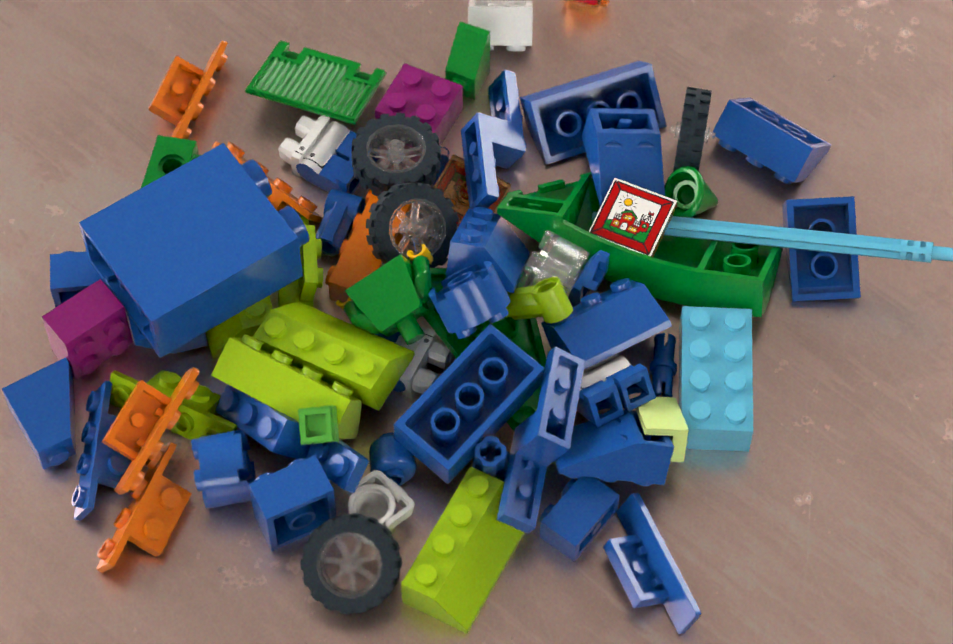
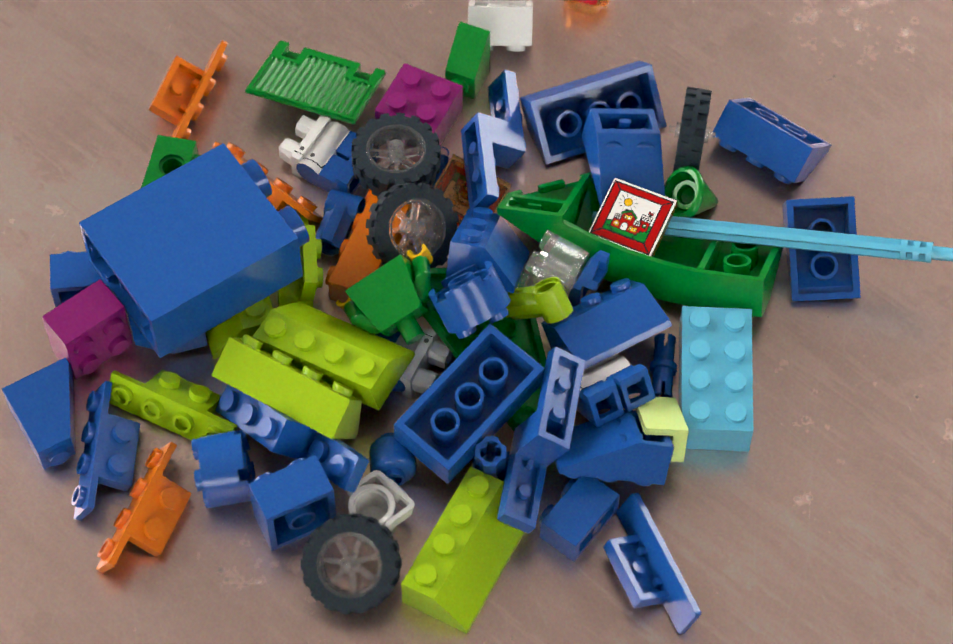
orange bracket [102,367,200,495] -> none
bright green tile [298,405,339,445] -> none

